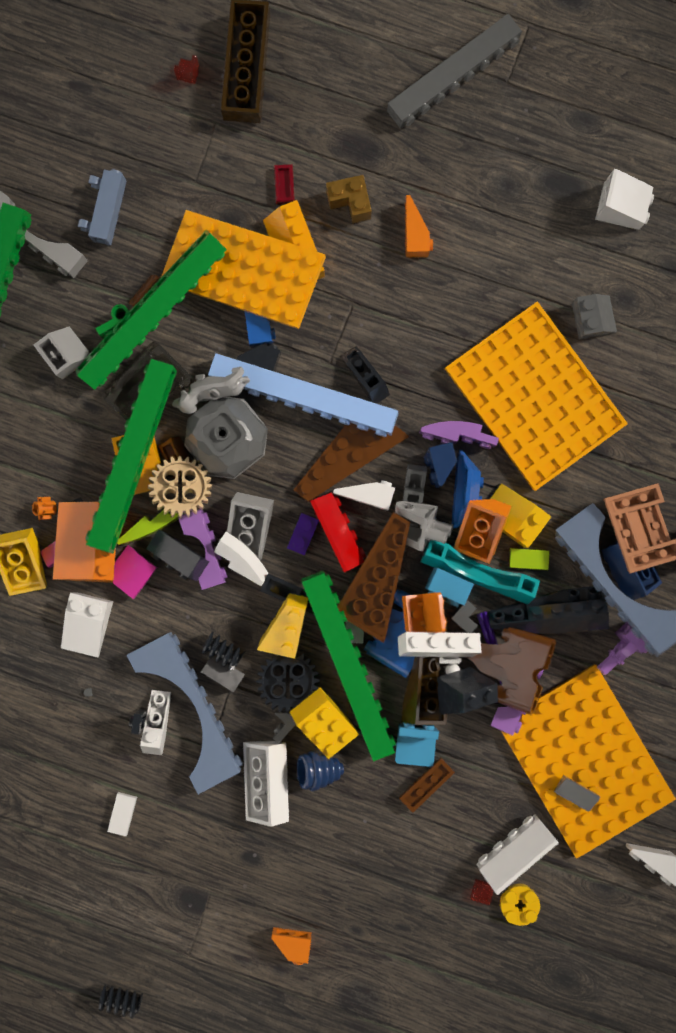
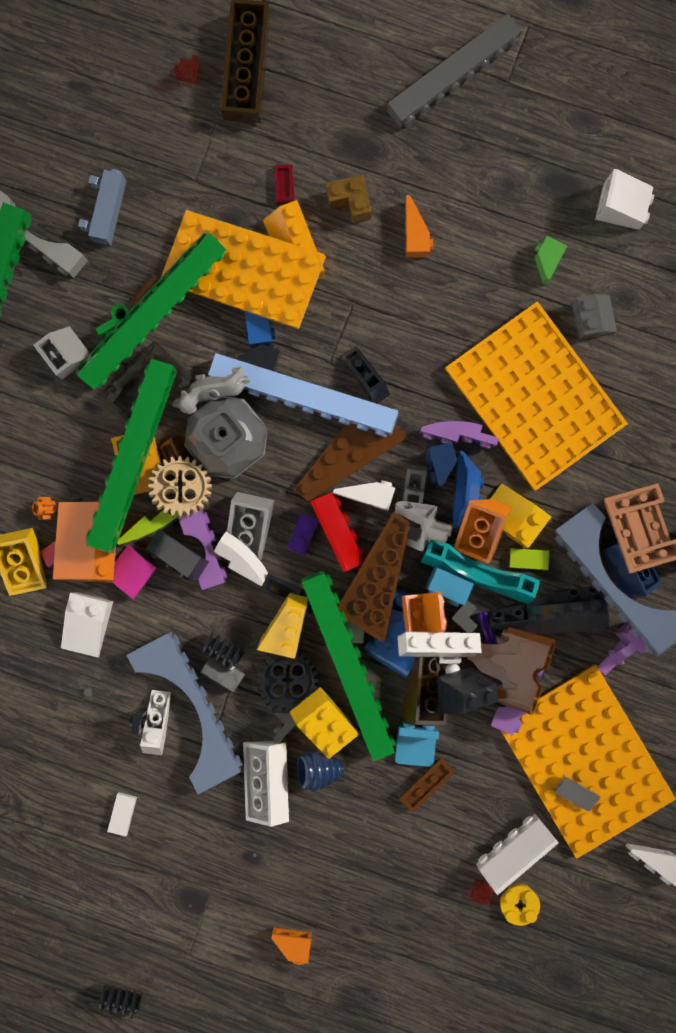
none -> bright green slope [535,236,567,285]

